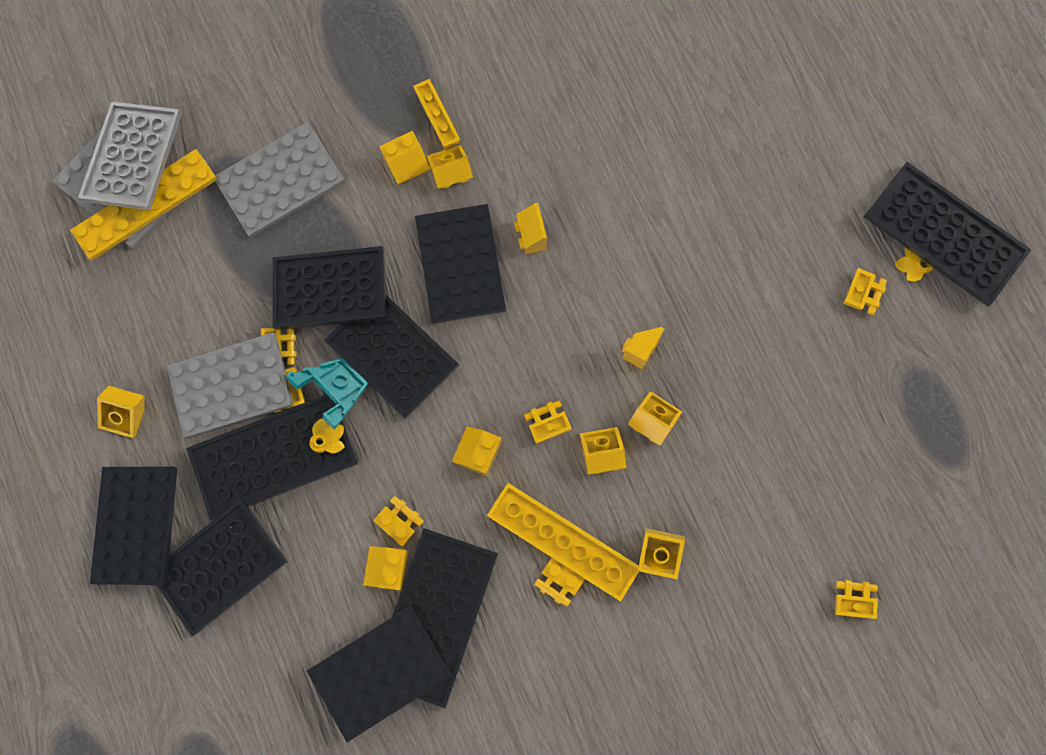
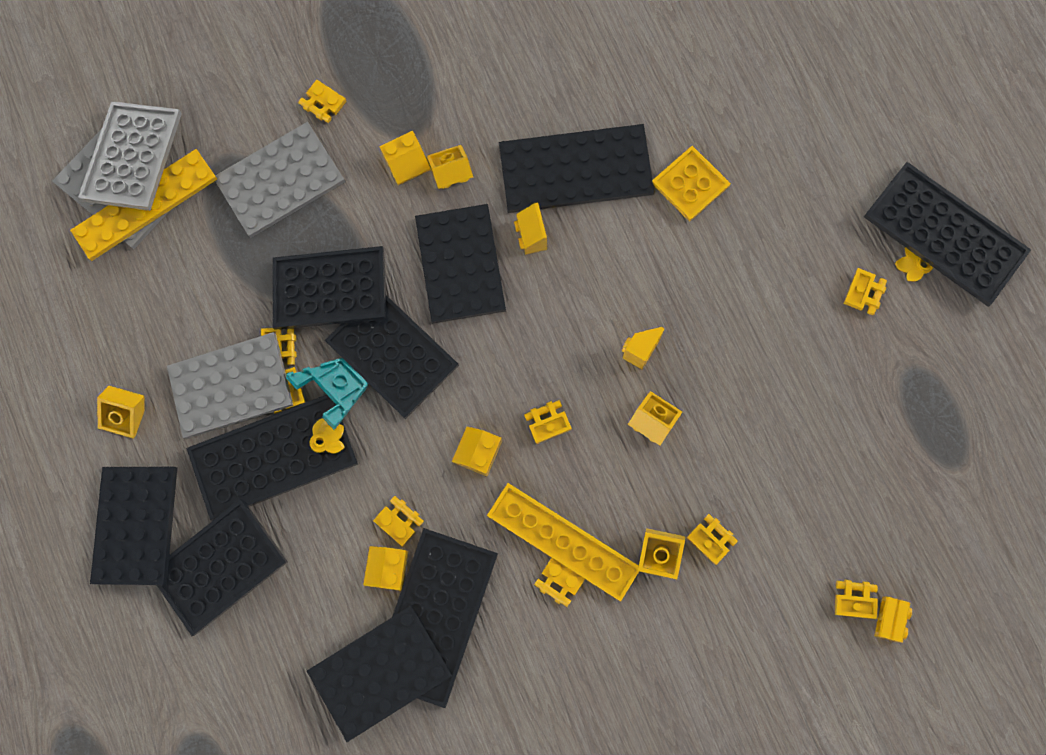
yellow plate [413,79,461,150] -> none
yellow slope [580,427,626,475] -> none
none -> yellow plate [298,79,347,123]
none -> black plate [499,124,655,213]
none -> yellow plate [652,146,731,222]
none -> yellow plate [686,514,738,565]
none -> yellow brick [874,596,912,643]

